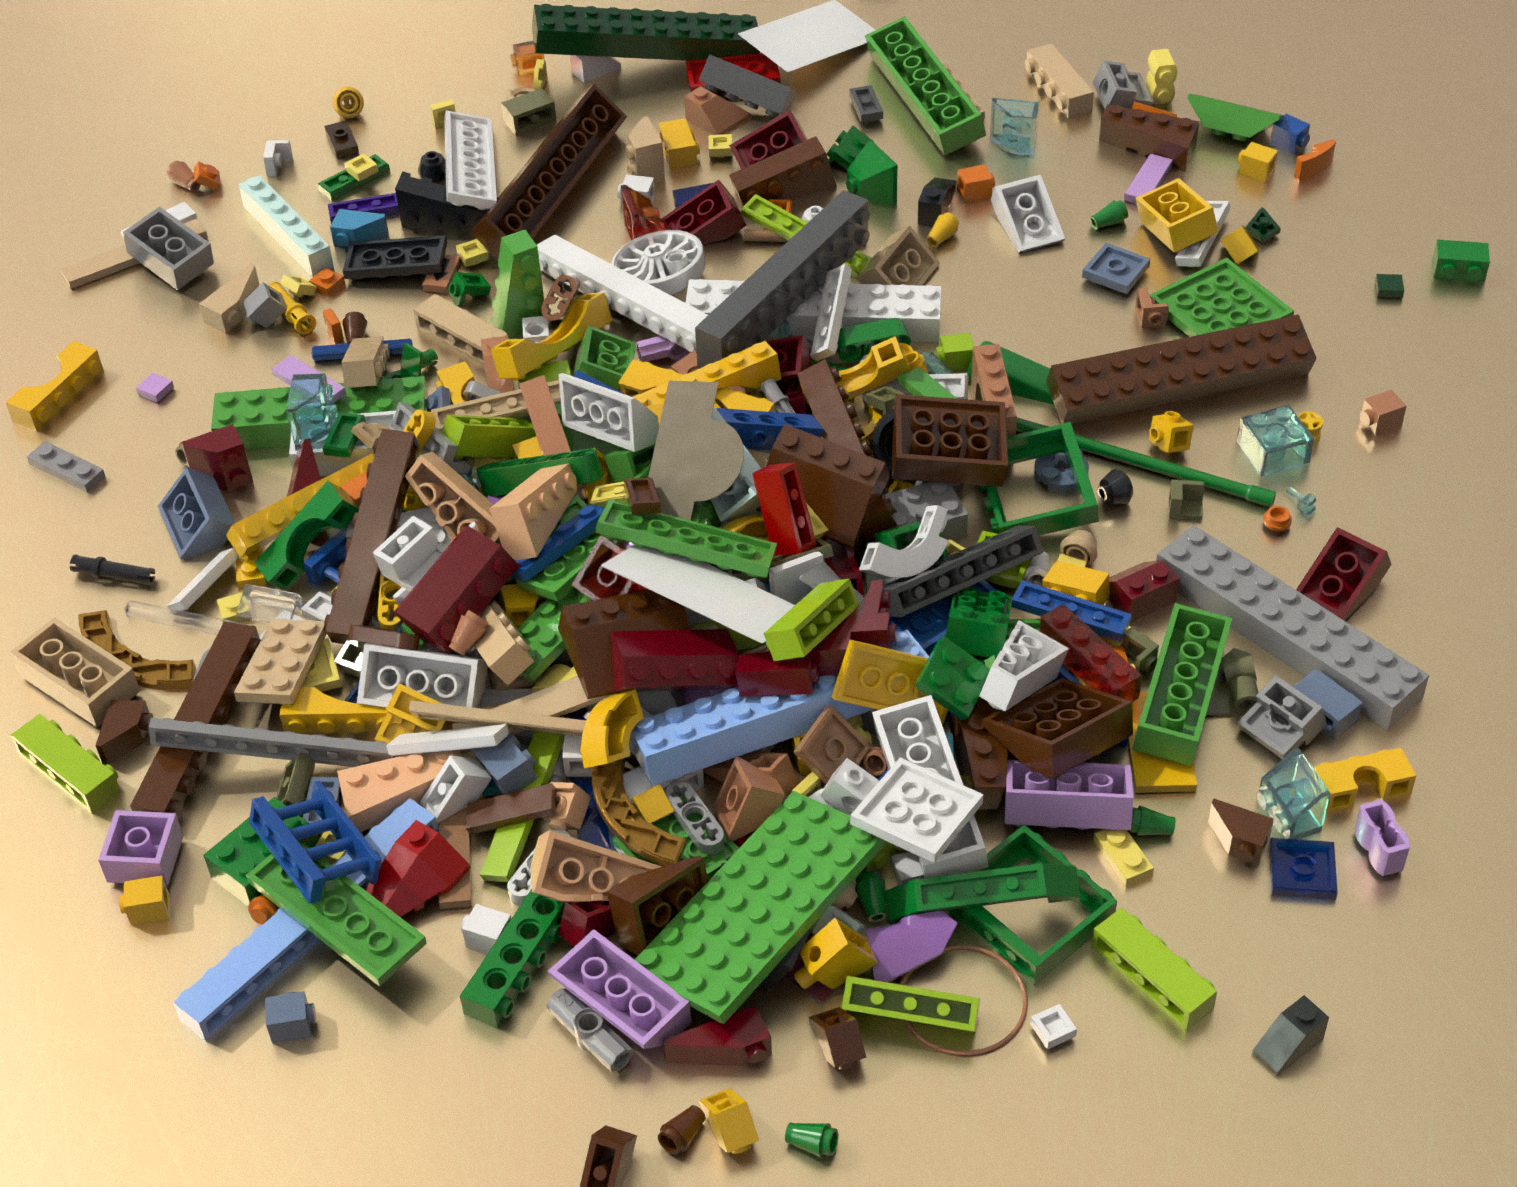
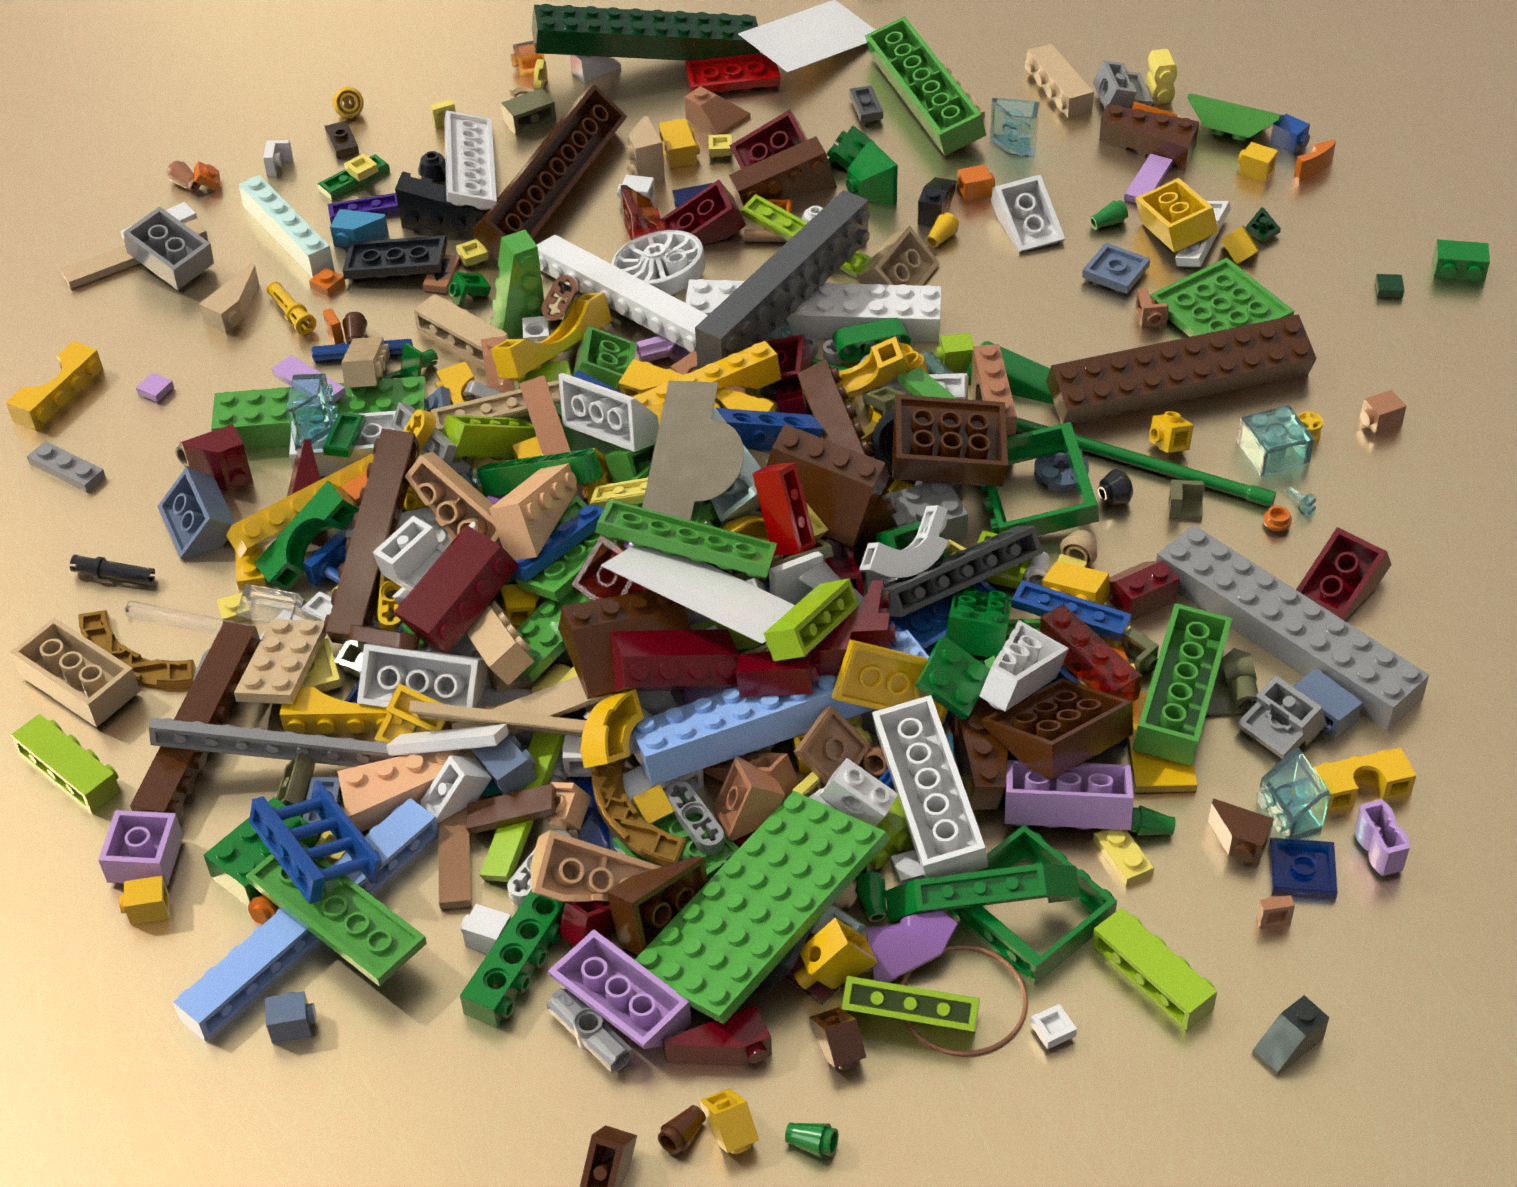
reddish brown slope [95,700,154,764] -> none
white tile [167,548,239,613] -> none
light grey brick [243,282,287,329] -> none
light yellow plate [280,275,317,297] -> none
tan tile [351,422,390,449] -> none
red wedge [365,820,471,917] -> none
nougat cone [449,610,488,656] -> none
reddish brown tile [624,478,661,515] -> none
dark grey brick [699,54,796,118] -> none
light grey axle [760,379,796,414] -> none
white plate [810,264,852,362] -> none
white plate [850,758,983,863] -> none
none -> nougat plate [1256,895,1295,929]

